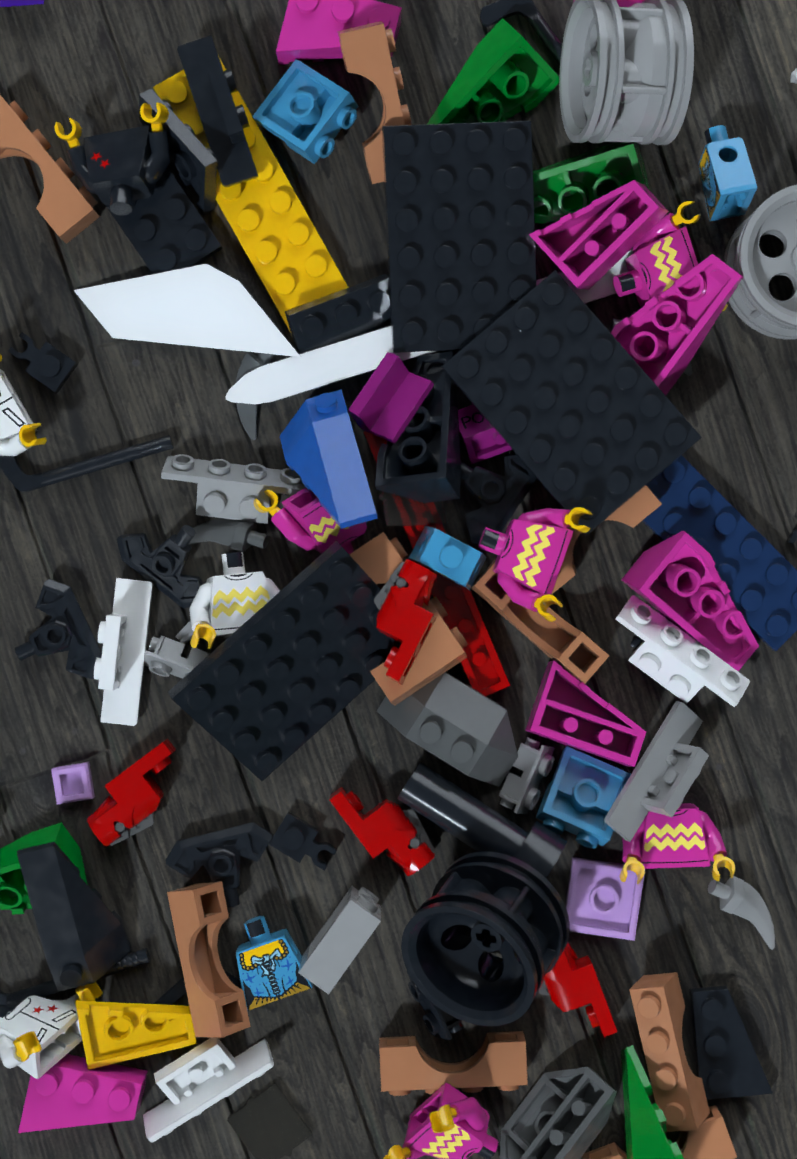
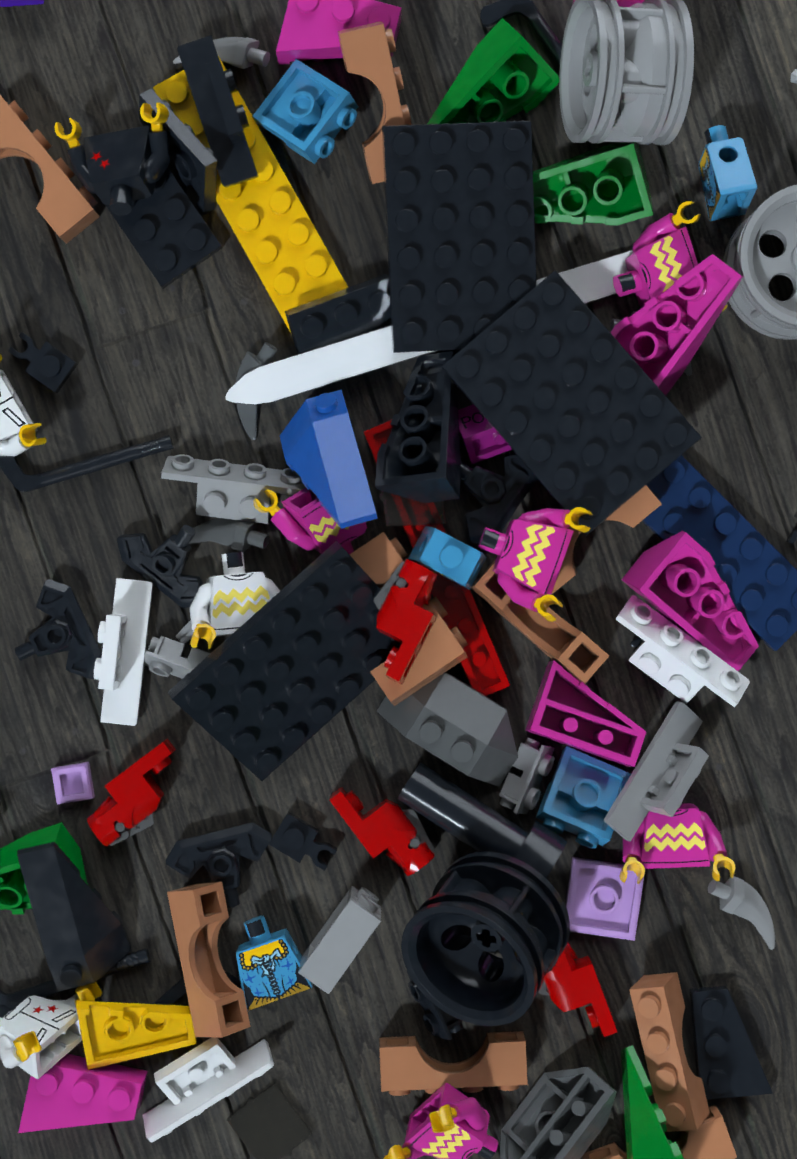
white sticker [74,264,301,357] -> none
magenta panel [348,352,434,444] -> none
dark pink wedge [529,180,669,290] -> none
none -> light grey bar [173,37,270,69]

